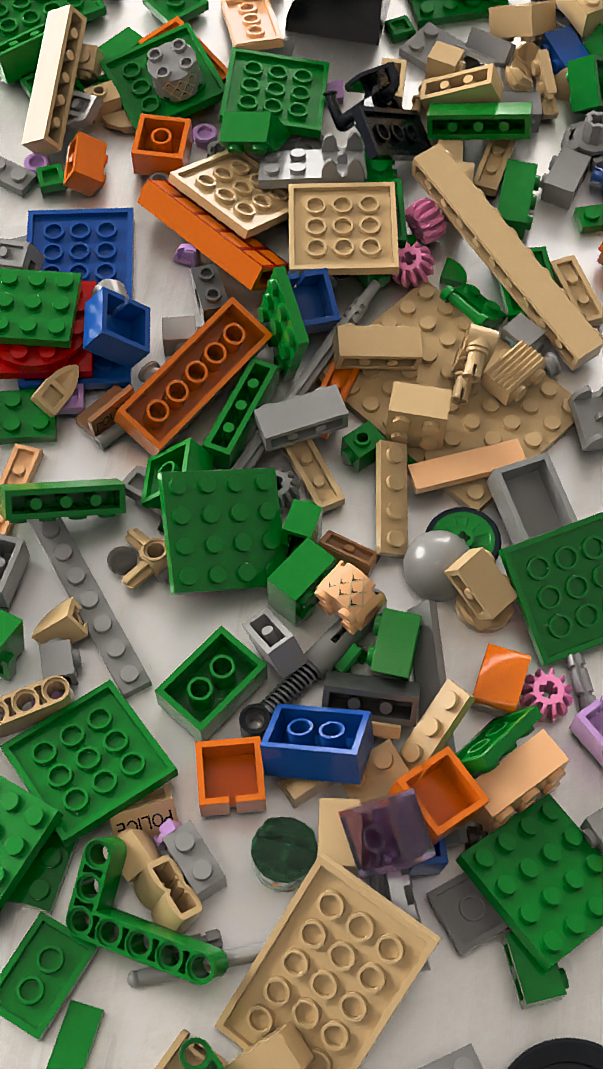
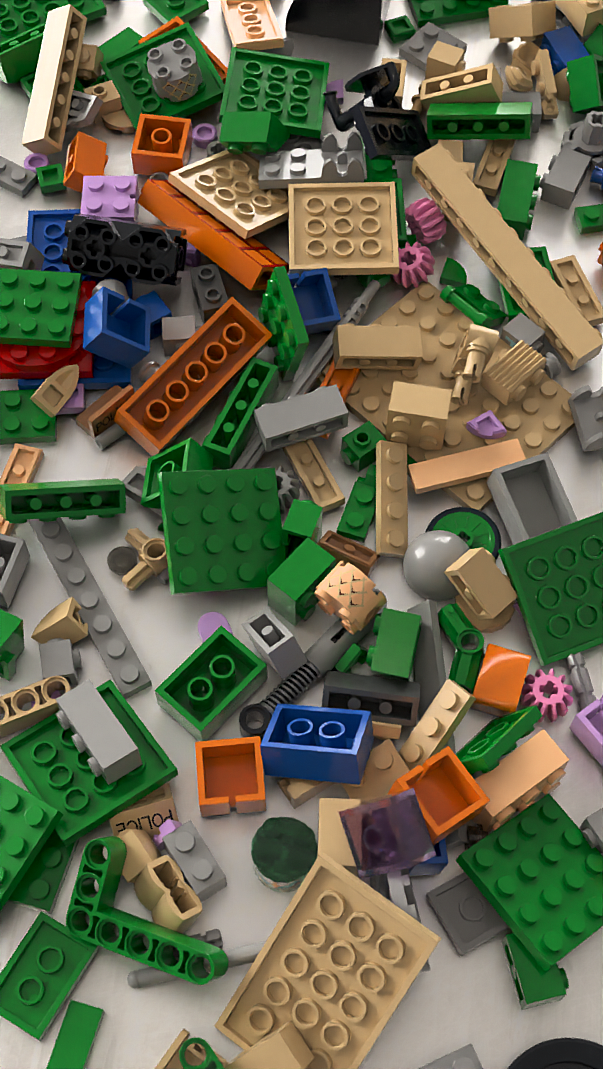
light grey panel [456,27,516,69] -> none
none -> light grey brick [56,679,142,785]
none -> black brick [62,214,187,286]
none -> lavender piece [80,176,140,222]
none -> blue brick [134,290,172,341]
none -> lavender tile [198,612,233,643]
none -> green hinge [336,464,376,543]
none -> green piece [438,603,485,694]
none -> lavender tile [466,410,507,439]

